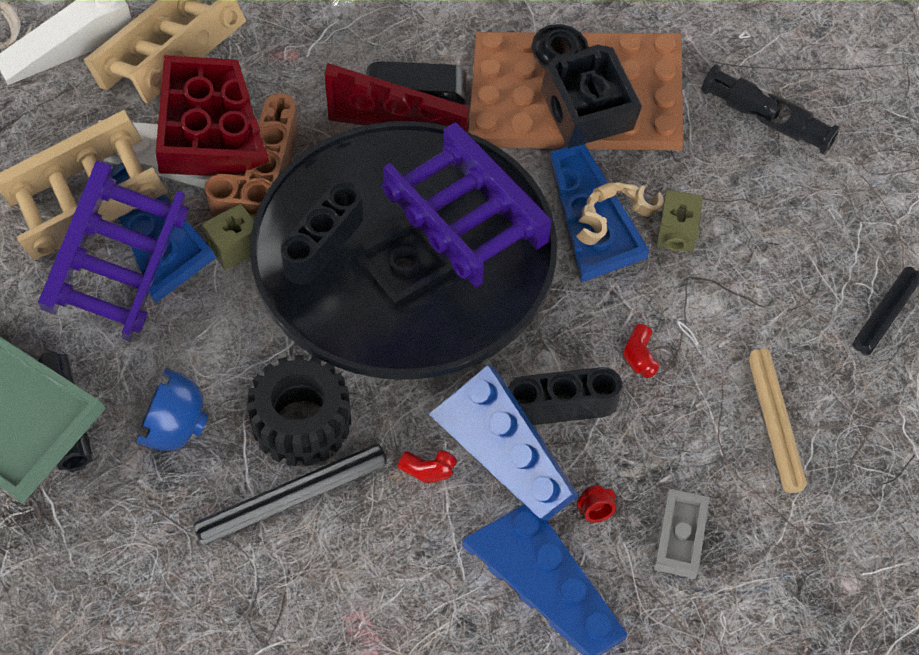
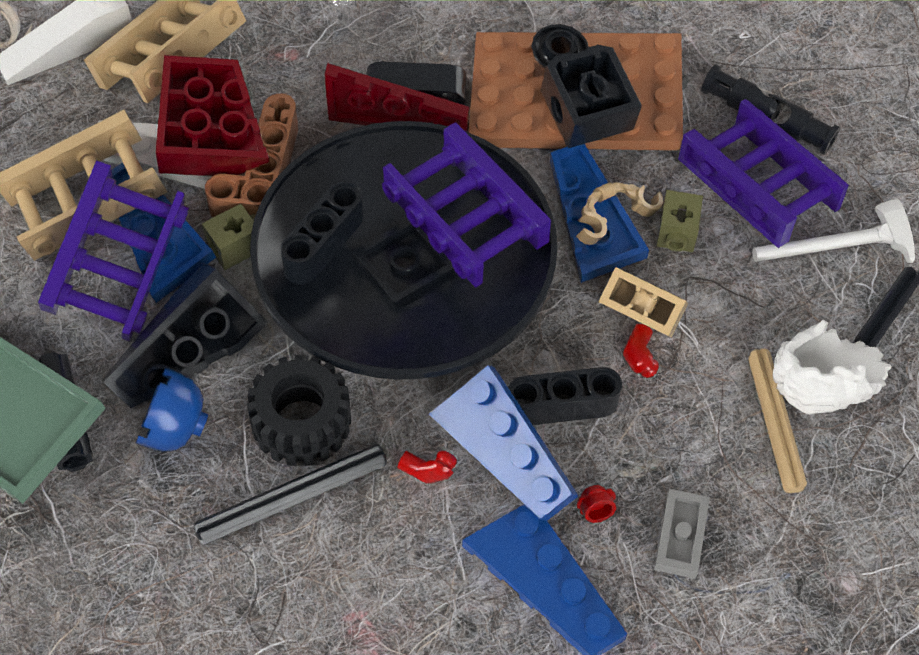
none -> black wedge [102,263,268,408]
none -> tan brick [598,267,689,338]
none -> dark purple fence [678,99,849,249]
none -> white piece [752,199,915,263]
none -> white hair [773,320,892,415]

